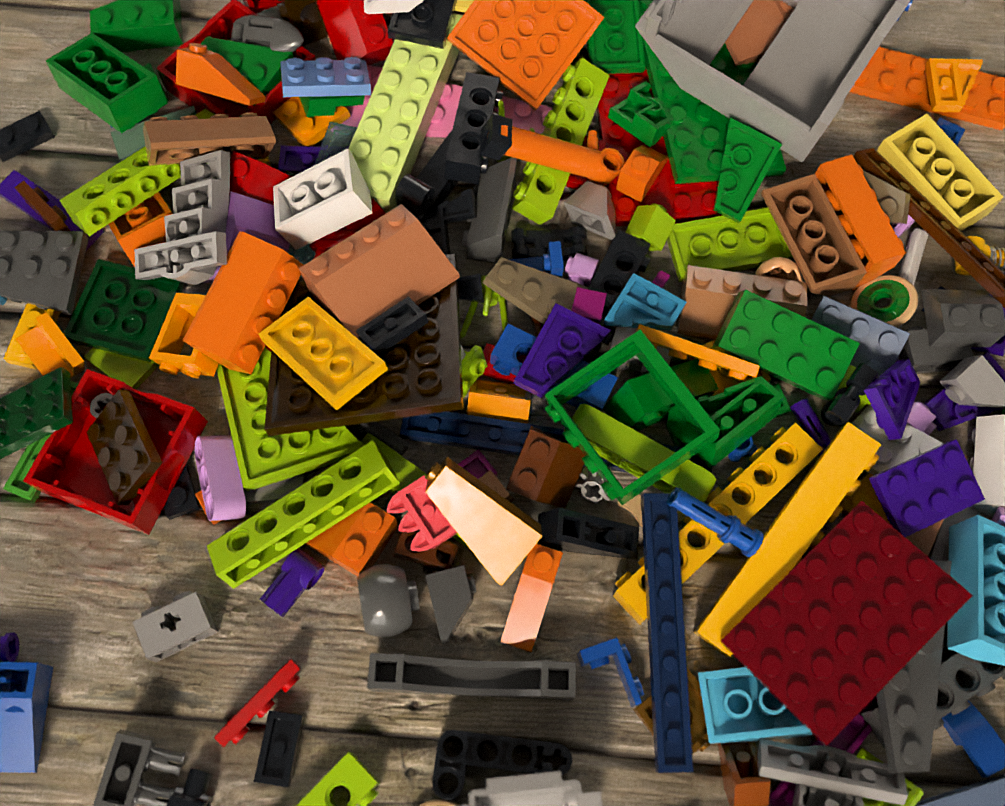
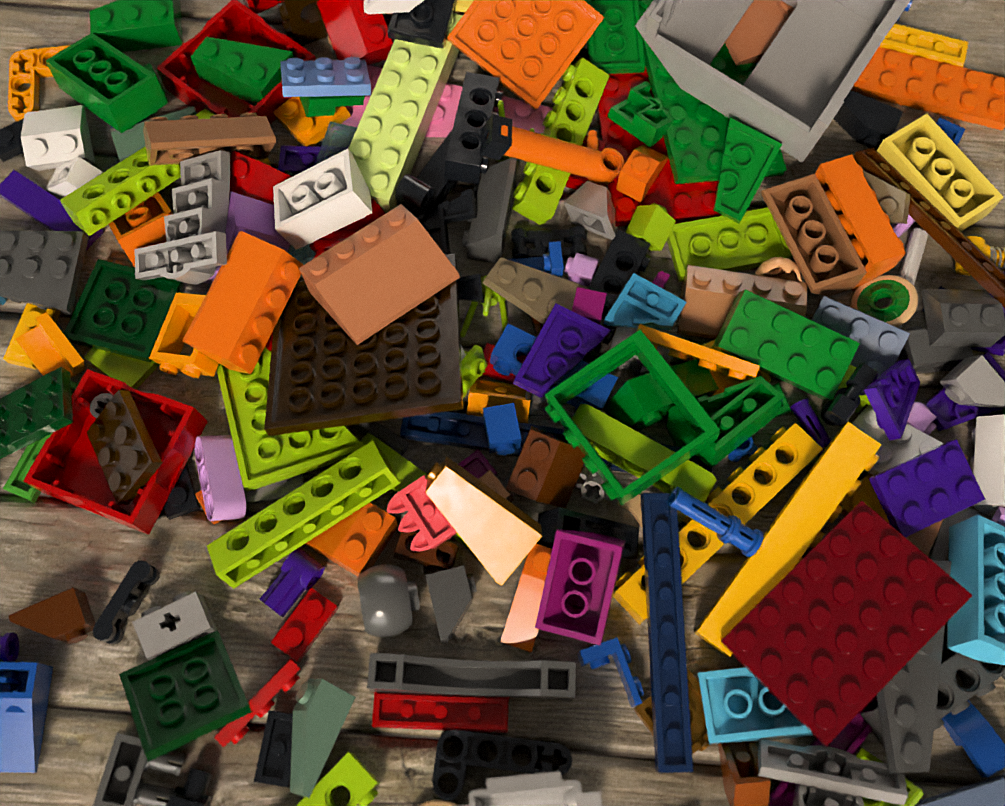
reddish brown plate [14,180,71,231] -> none
orange slope [176,43,265,105] -> none
dark grey piece [231,15,304,52] -> none
yellow plate [259,297,388,410] -> none
black plate [356,296,428,356] -> none
light orange wing [925,58,983,112] -> none
none -> light orange beam [8,46,69,121]
none -> reddish brown slope [8,587,96,644]
none -> white slope [21,105,95,171]
none -> white slope [45,156,103,198]
none -> black plate [93,560,160,645]
none -> dark green plate [119,630,252,761]
none -> red plate [270,588,339,663]
none -> sand green slope [290,679,356,798]
none -> red tile [372,692,509,733]
none -> blue brick [483,403,521,455]
none -> magenta slope [535,529,626,645]
none -> black slope [833,90,903,150]
none -> yellow plate [879,24,969,67]

